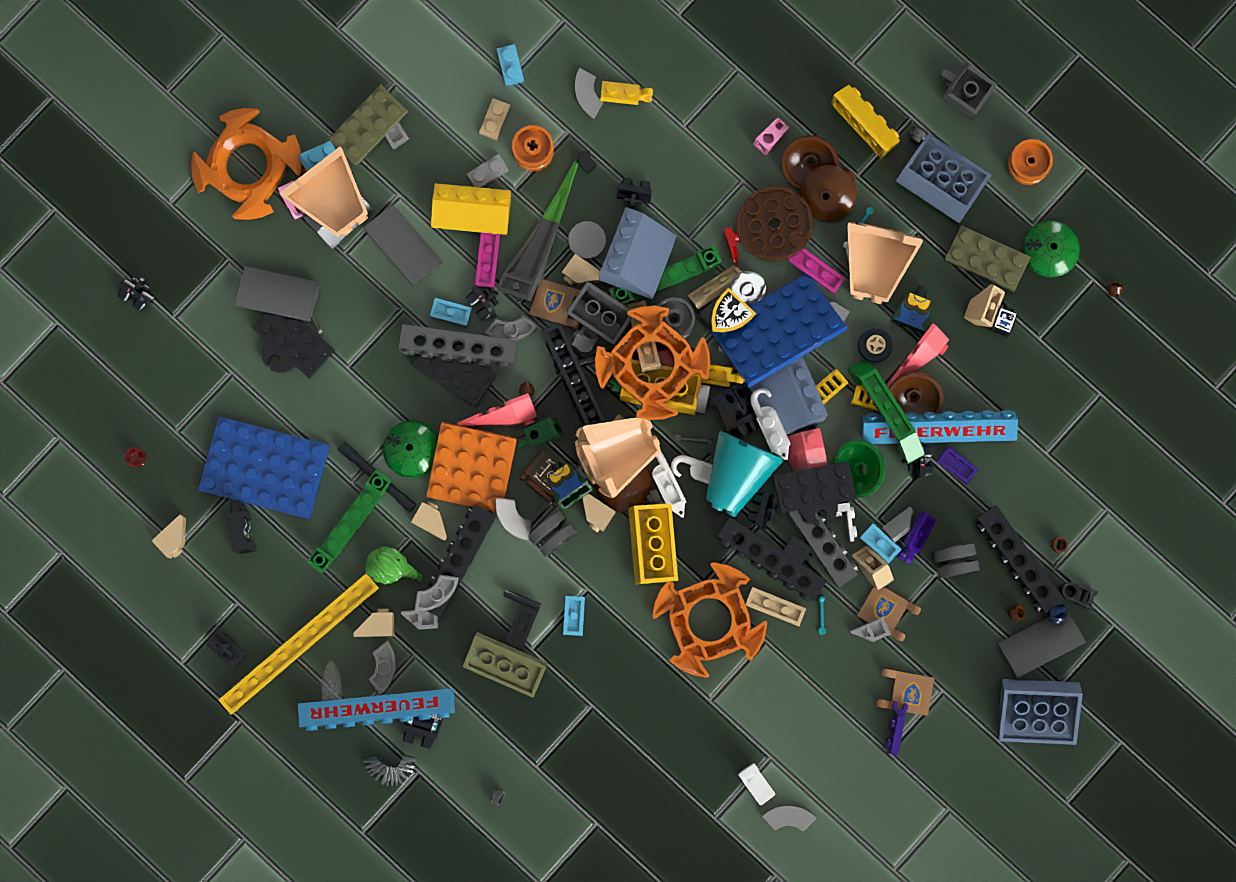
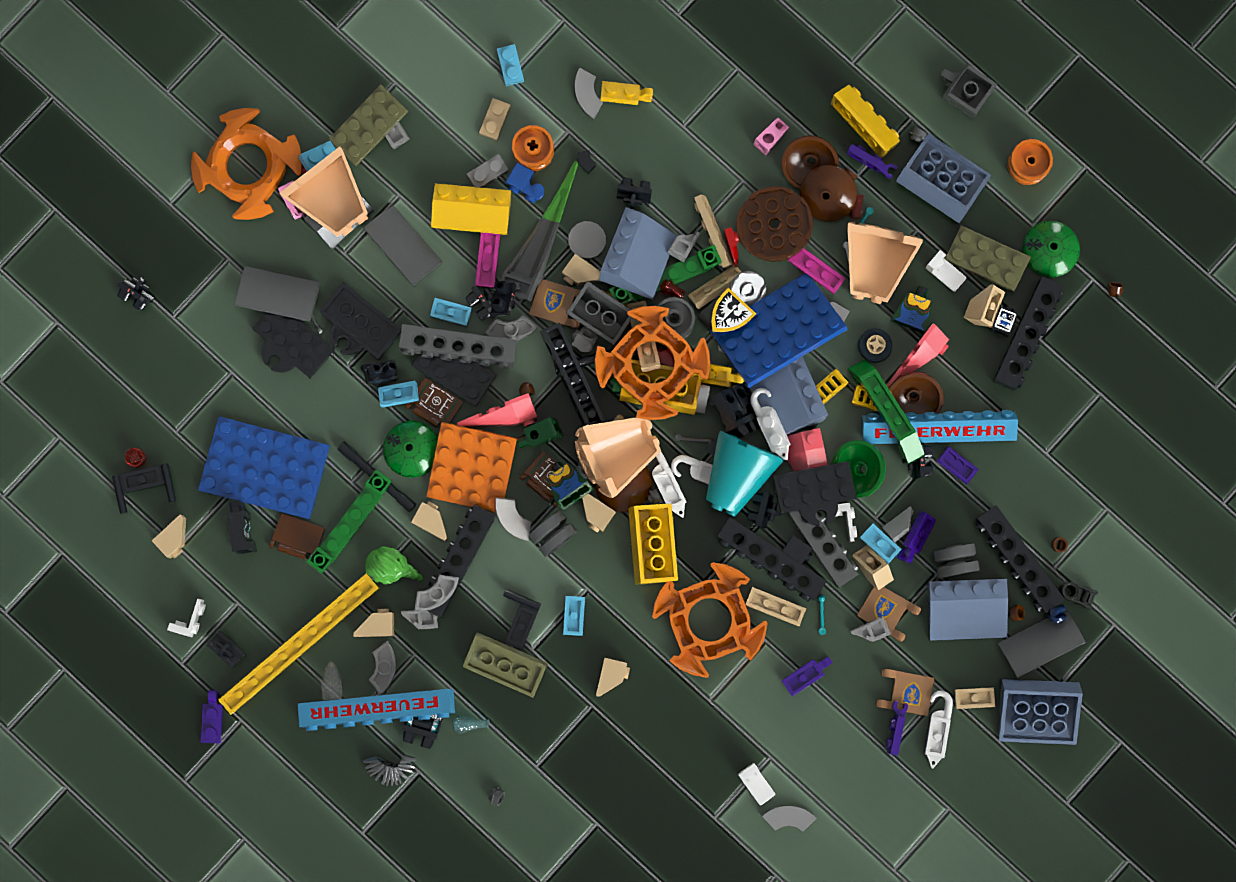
none -> black plate [112,463,176,514]
none -> white bracket [167,599,206,637]
none -> dark purple plate [201,690,223,743]
none -> reddish brown piece [269,513,325,560]
none -> black plate [319,282,401,360]
none -> black hips [360,360,398,386]
none -> medium azure plate [378,381,419,408]
none -> reddish brown piece [405,378,463,428]
none -> clear light blue cone [453,715,489,734]
none -> black hips [490,281,517,316]
none -> blue brick [506,162,544,204]
none -> tan slope [596,658,630,697]
none -> clear red pin [660,279,685,299]
none -> light grey tile [667,232,701,262]
none -> tan plate [694,195,734,268]
none -> dark purple plate [781,656,832,697]
none -> dark purple plate [846,144,898,179]
none -> clear red pin [849,194,864,219]
none -> white plate [924,691,953,769]
none -> white bracket [926,250,966,292]
none -> sand blue slope [927,579,1008,640]
none -> tan plate [954,687,995,709]
none -> black brick [993,276,1064,391]

